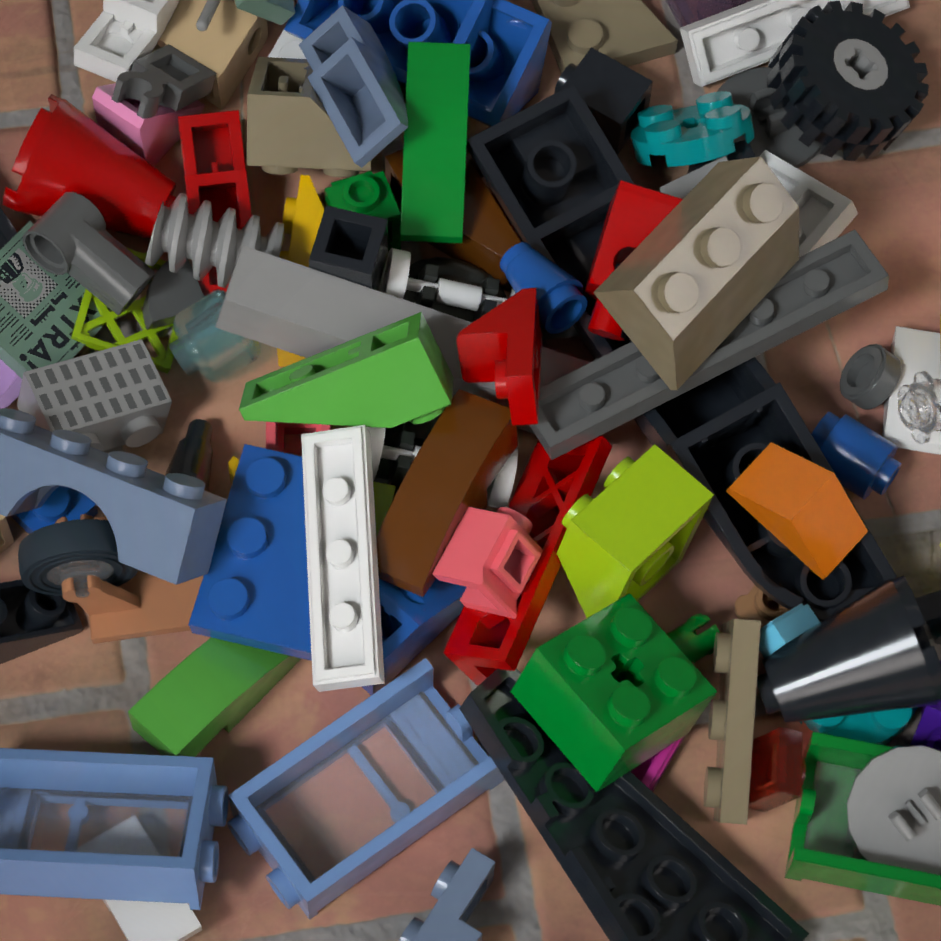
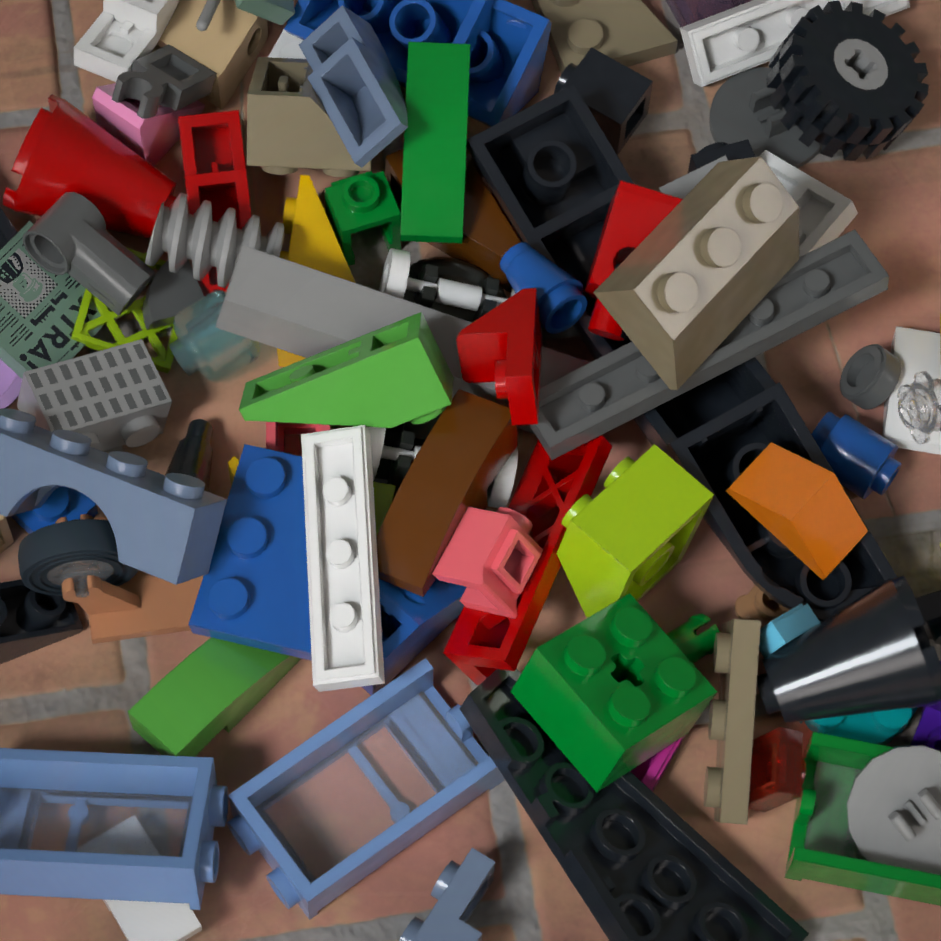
black brick [309,205,388,291] -> none
teal plate [631,91,755,167] -> none

